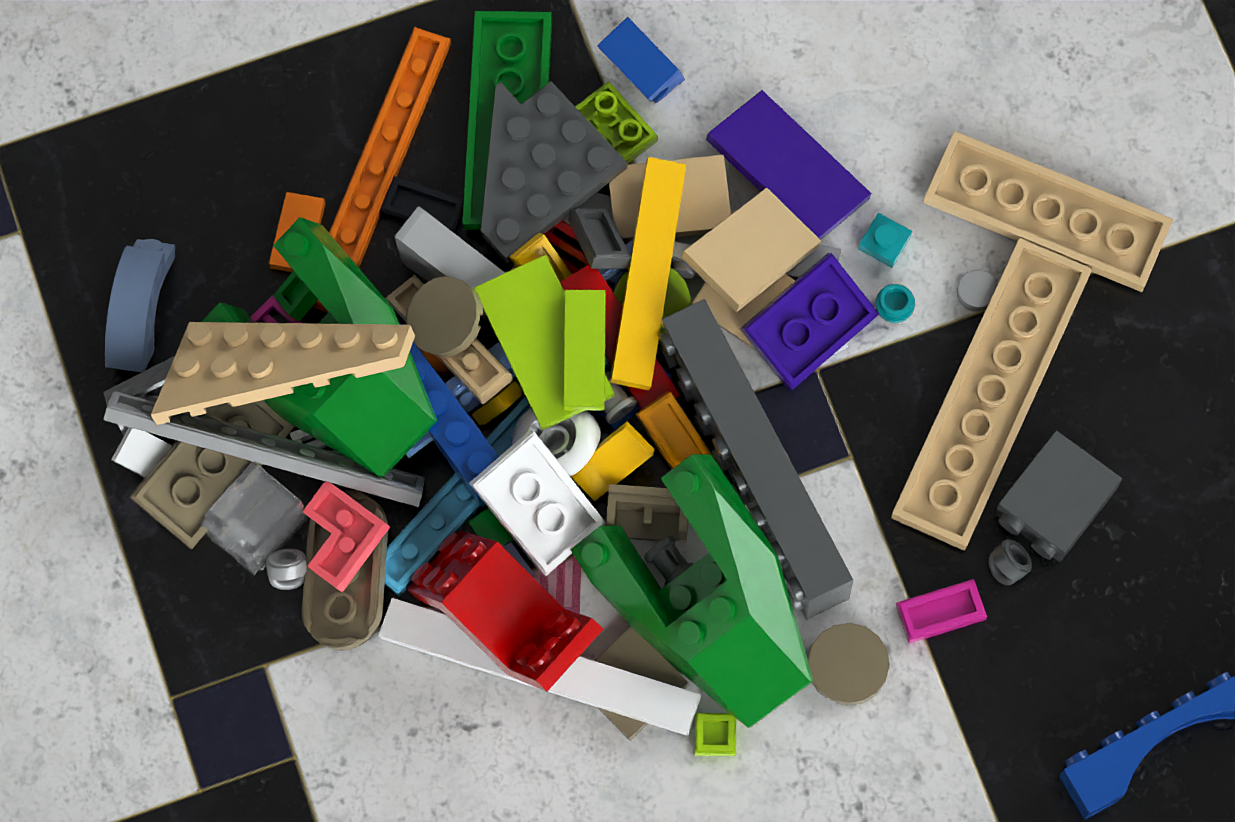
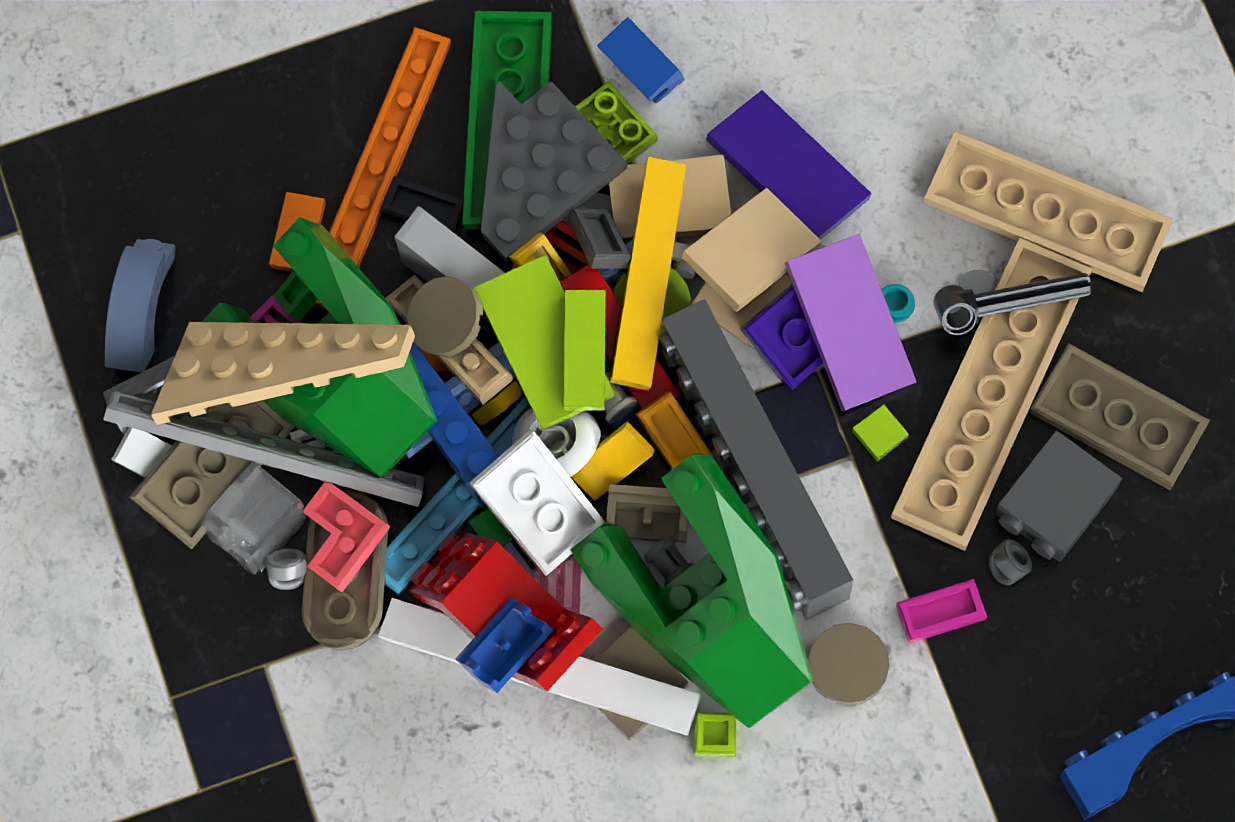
teal plate [858,213,912,268] -> none
none -> blue hinge [455,597,553,693]
none -> medium lavender tile [784,234,917,411]
none -> lime tile [852,405,909,462]
none -> black axle [933,273,1092,335]
none -> dark tan tile [1029,343,1210,490]

